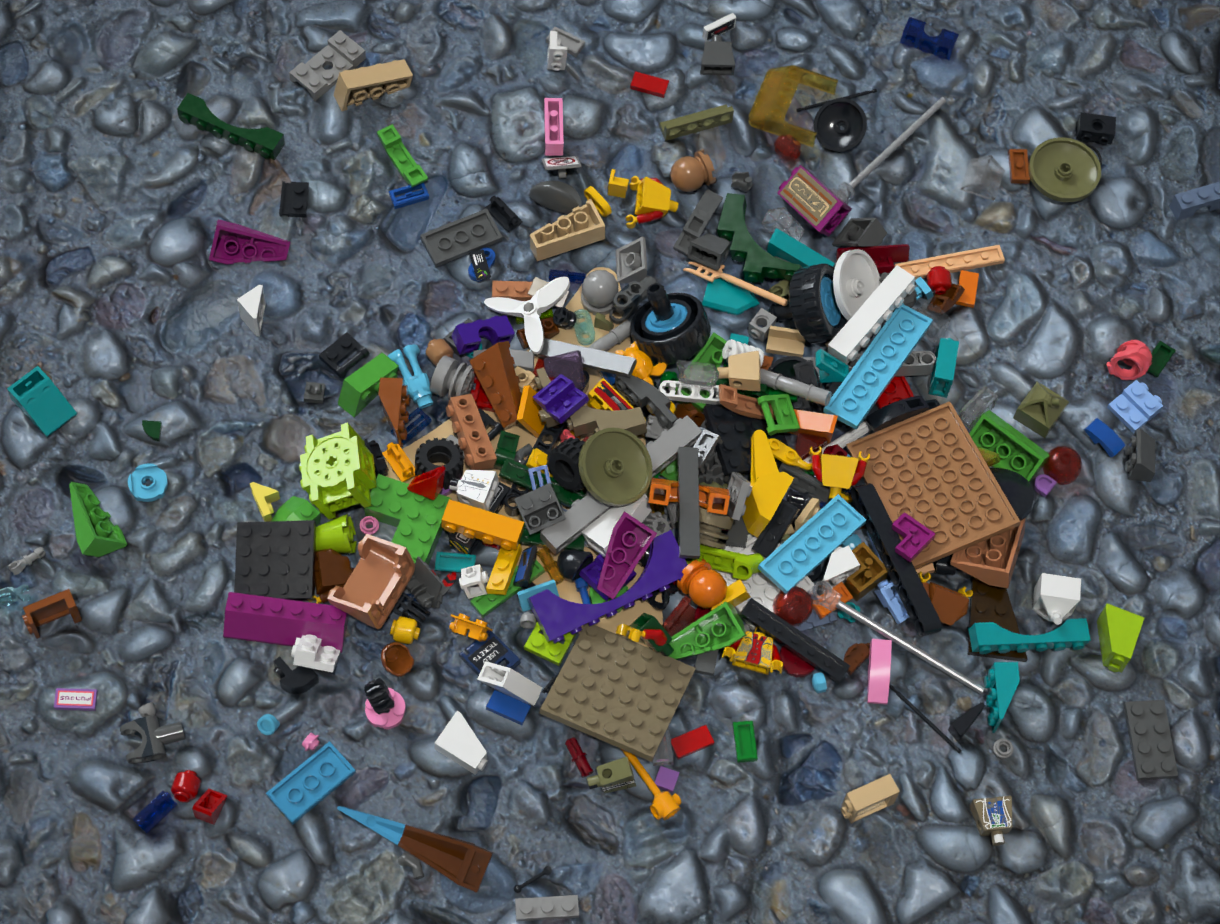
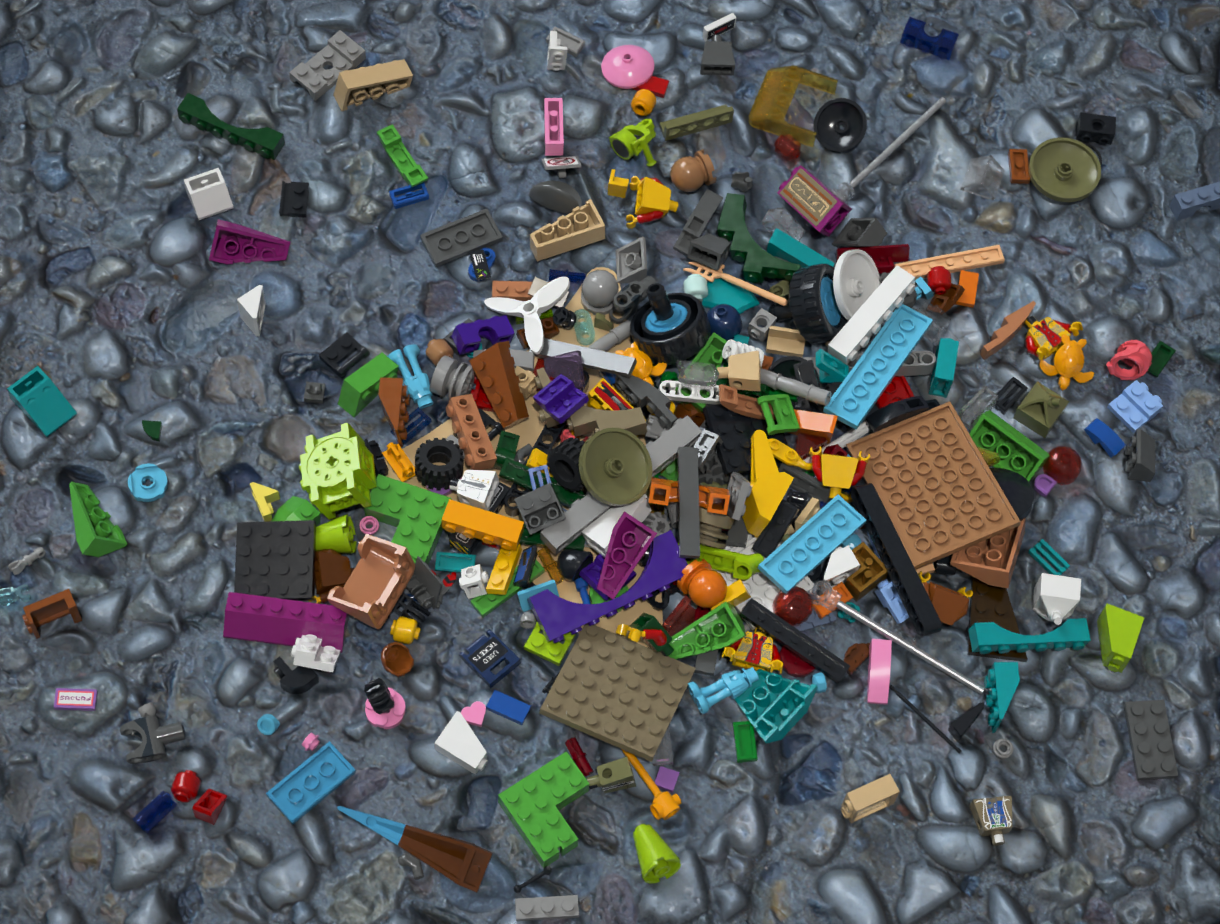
red slope [407,466,446,500] -> none
light orange hinge [449,613,493,642] -> none
white slope [477,661,542,706] -> none
black hinge [485,196,523,232] -> none
light orange tile [517,385,545,438] -> none
yellow tile [584,186,612,217] -> none
red tile [669,725,714,760] -> none
black piece [796,89,877,112] -> none
magenta plate [892,512,935,562] -> none
none -> white slope [184,168,234,220]
none -> bright pink tile [461,701,486,727]
none -> bright green piece [498,751,589,869]
none -> bright pink dish [601,45,654,89]
none -> lime piece [608,118,656,166]
none -> light orange head [631,89,657,116]
none -> lime cone [633,824,681,884]
none -> light aqua head [683,274,708,302]
none -> medium azure piece [687,667,759,714]
none -> dark blue cylinder [707,304,742,341]
none -> teal wedge [734,669,818,743]
none -> nougat slope [980,301,1036,360]
none -> black tile [989,377,1028,415]
none -> torso [1025,316,1083,361]
none -> teal tile [1028,539,1070,576]
none -> light orange animal [1039,334,1094,391]

